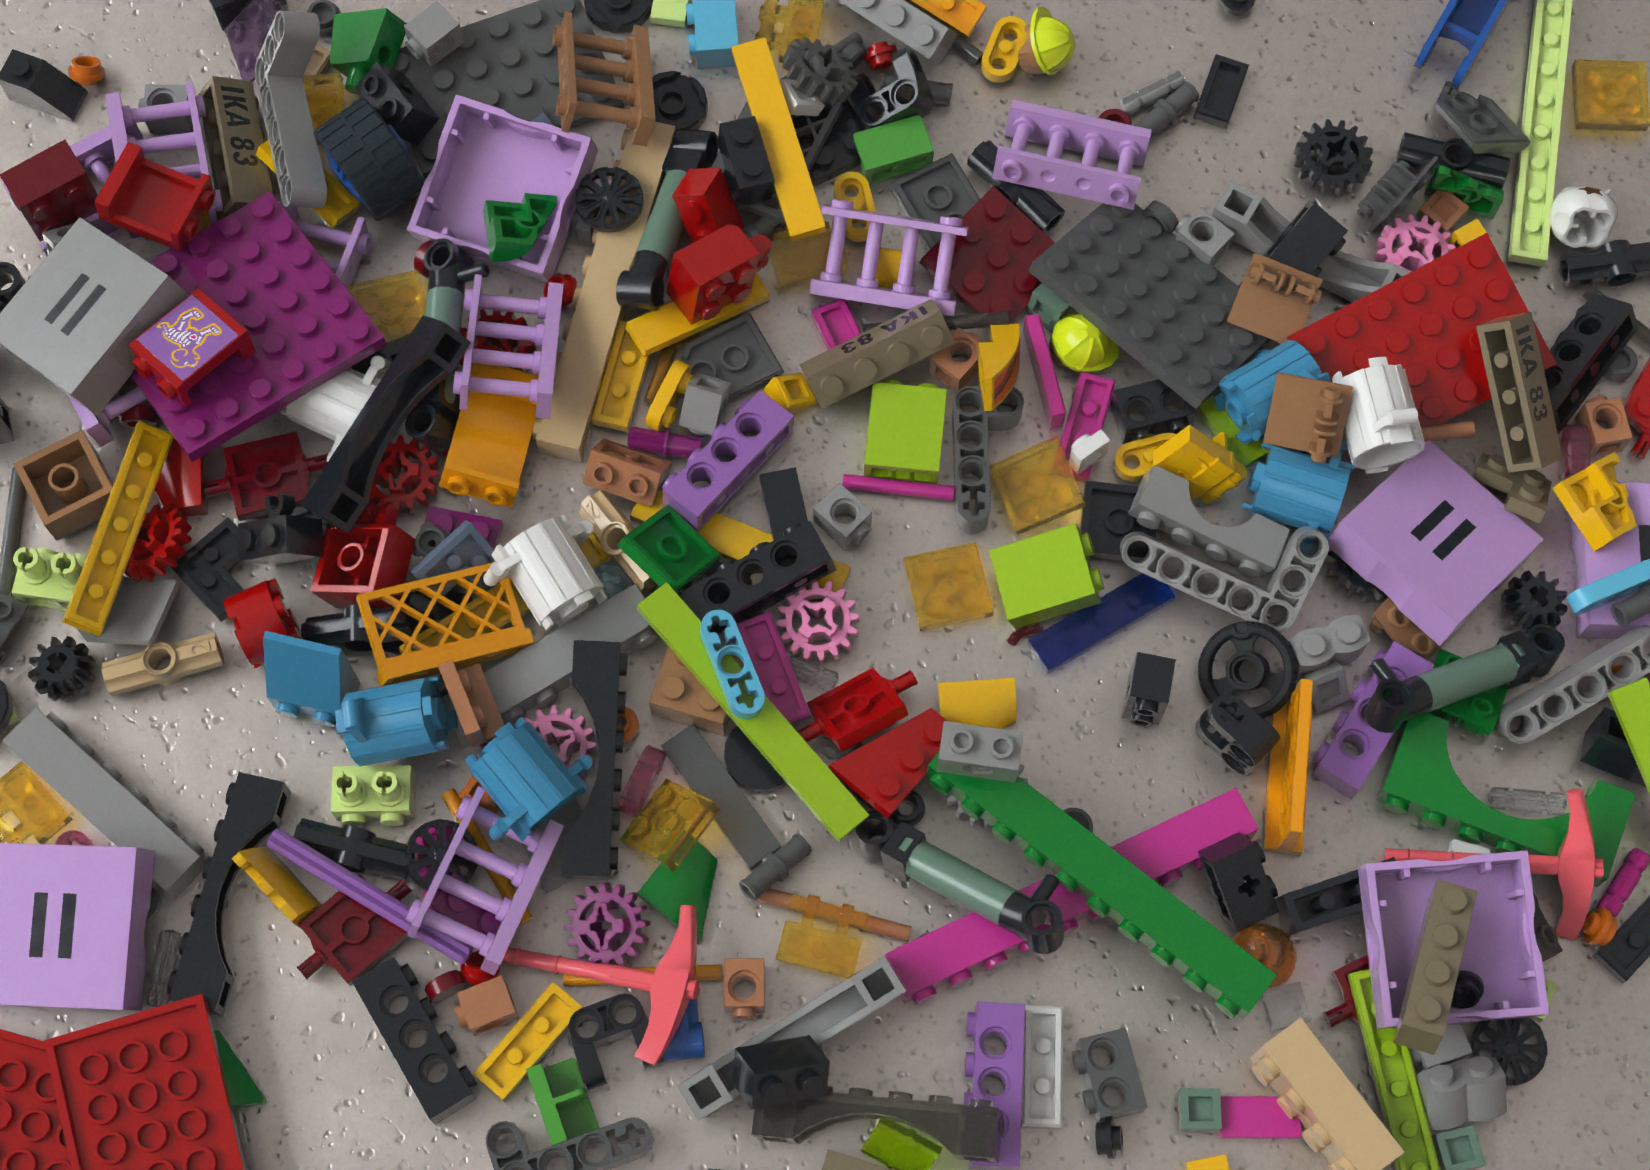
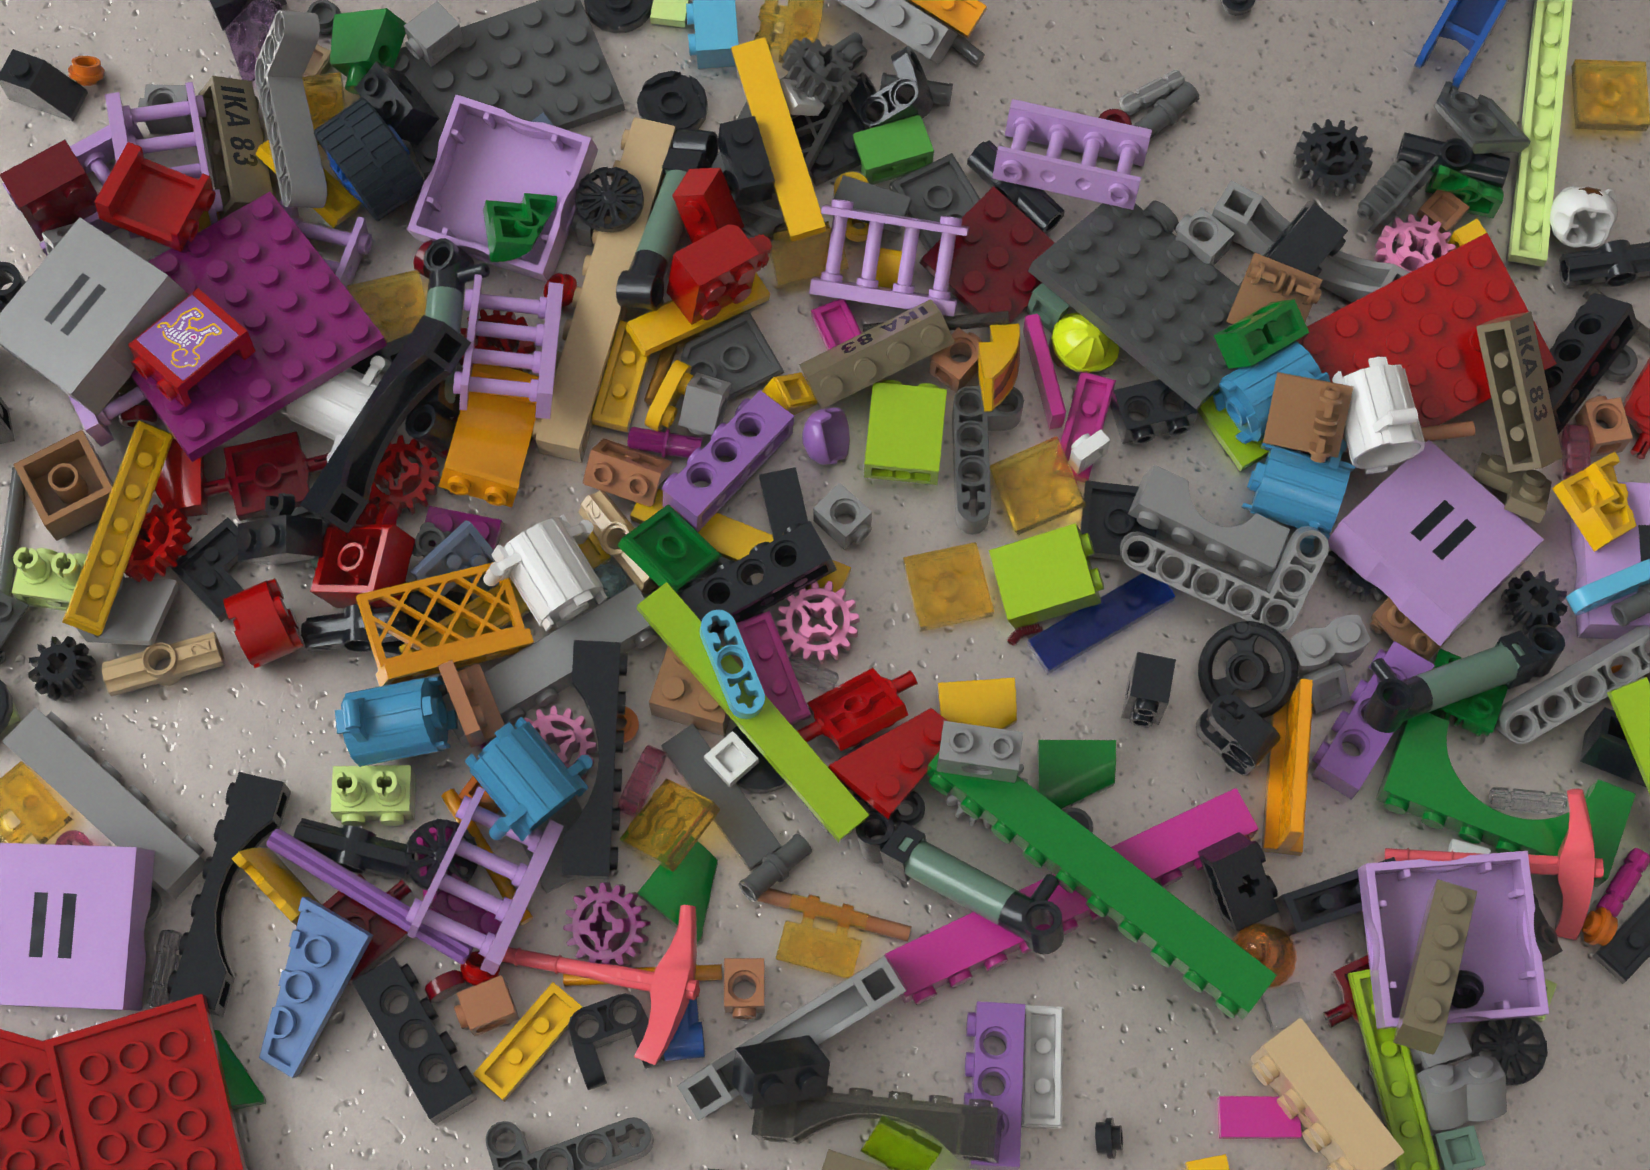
dark azure slope [263,631,361,727] -> none
bright green panel [526,1058,599,1146] -> none
medium nougat fence [552,11,656,147] -> none
dark pink bar [842,474,955,501] -> none
red plate [863,41,898,71] -> none
yellow plate [981,16,1028,83] -> none
neon yellow piece [1018,7,1076,76] -> none
dark grey brick [1072,1028,1147,1122] -> none
yellow plate [1113,433,1176,482] -> none
yellow piece [1153,425,1248,504] -> none
sand green plate [1178,1088,1222,1131] -> none
black tile [1193,54,1249,129] -> none
none -> medium blue wing [259,897,374,1078]
none -> white plate [704,731,759,788]
none -> medium lavender hair [802,408,850,465]
none -> dark grey tile [834,175,911,234]
none -> green slope [1037,740,1116,809]
none -> green brick [1213,299,1309,369]

